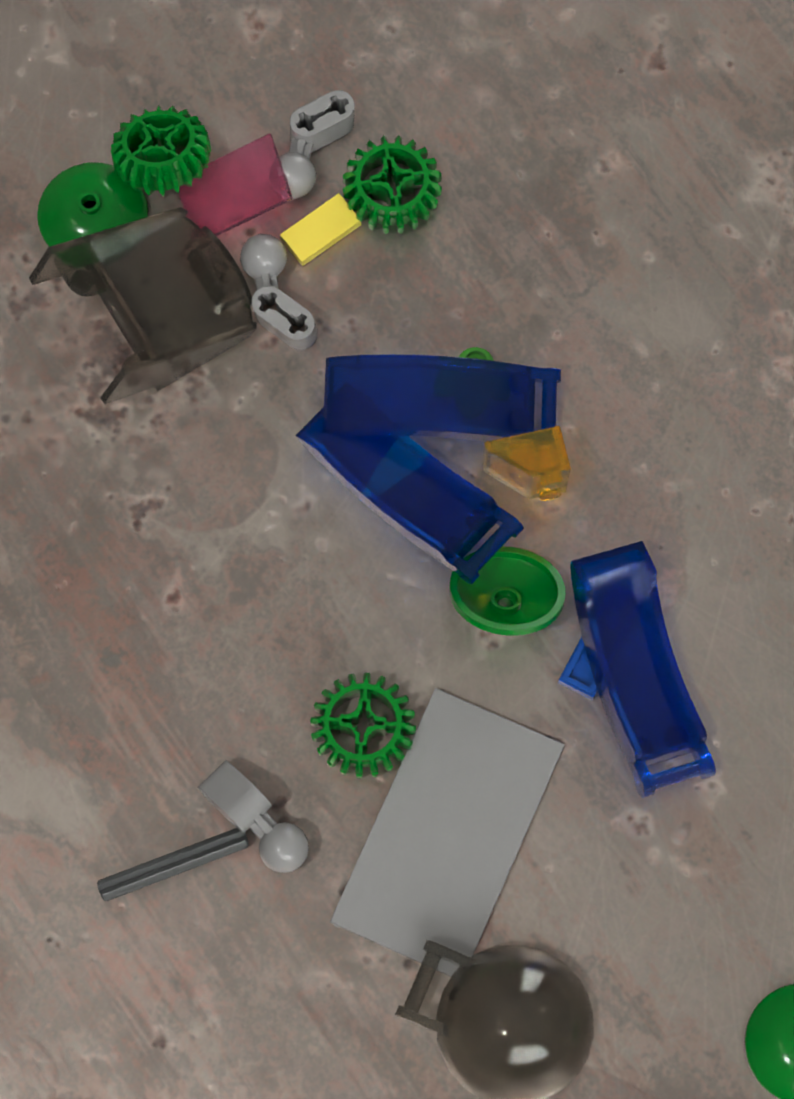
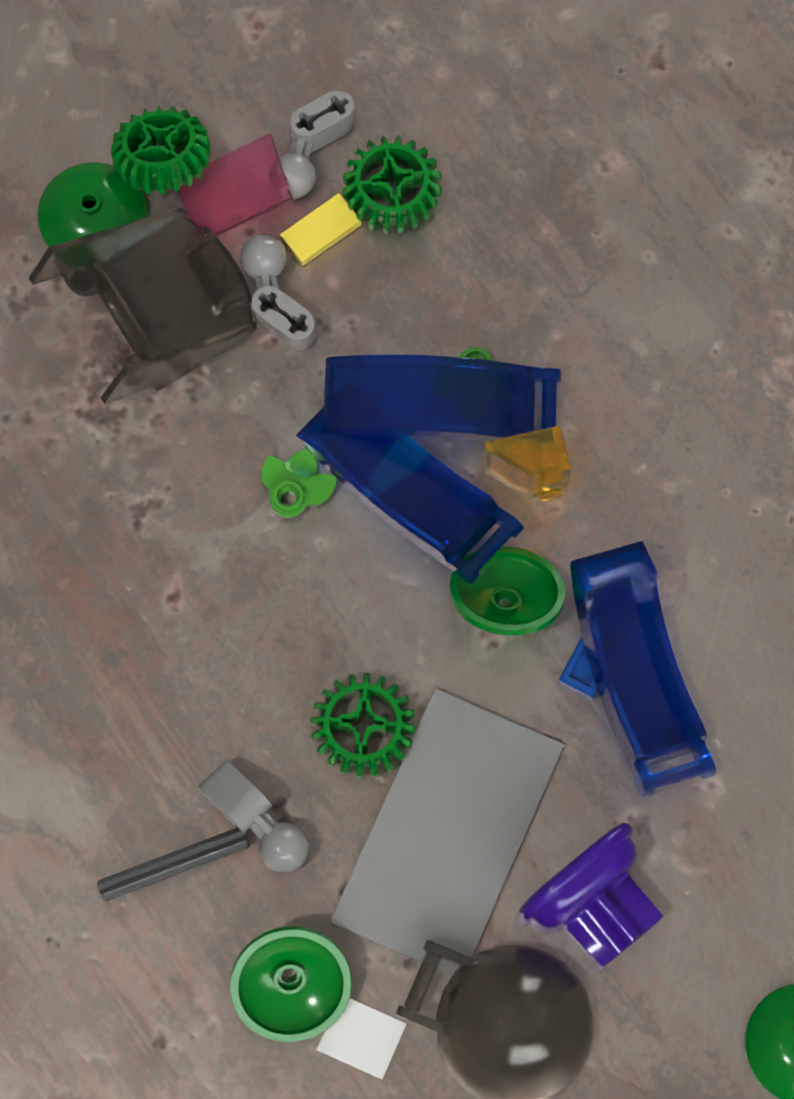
none -> green dish [230,926,352,1042]
none -> bright green plate [261,448,337,518]
none -> white sticker [317,998,406,1080]
none -> dark purple piece [517,823,663,971]

